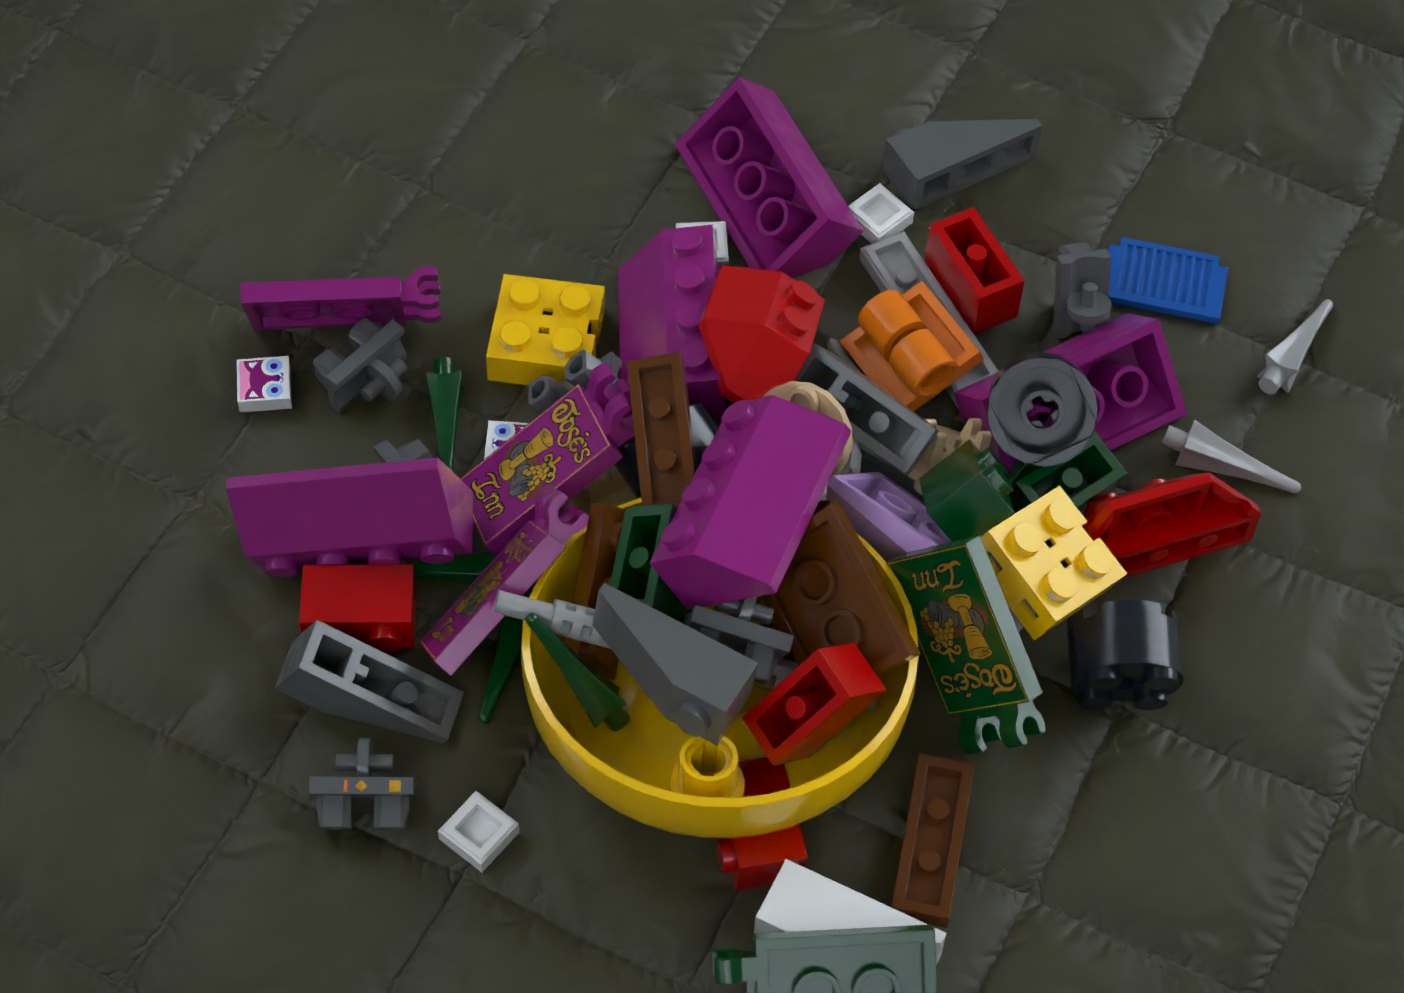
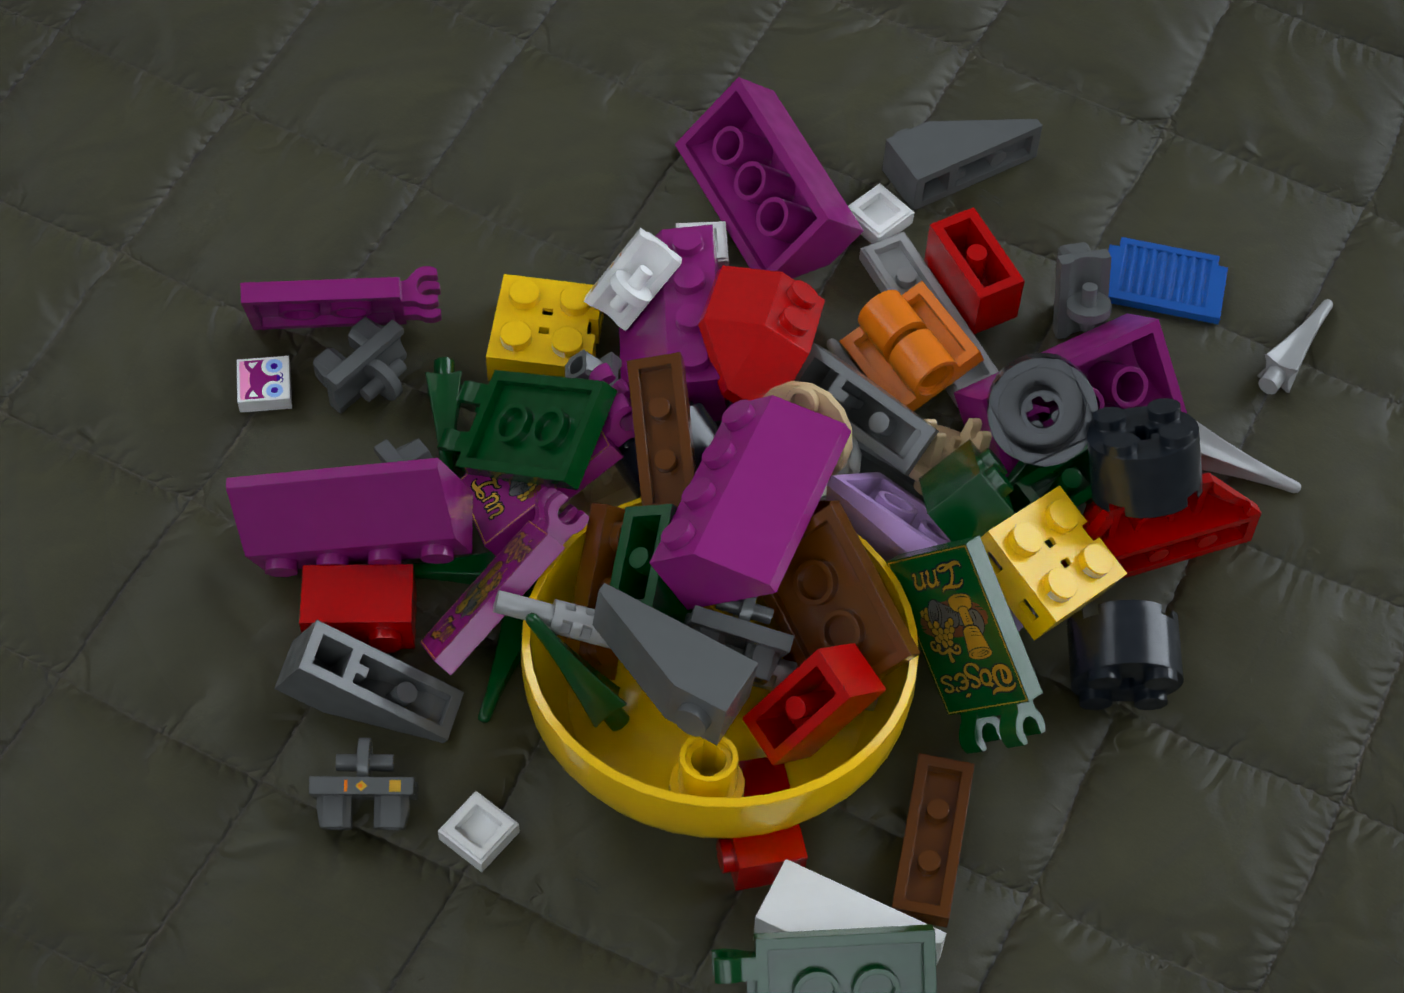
none -> dark green tile [437,370,618,490]
none -> white hips [584,228,682,331]
none -> black brick [1087,398,1203,518]

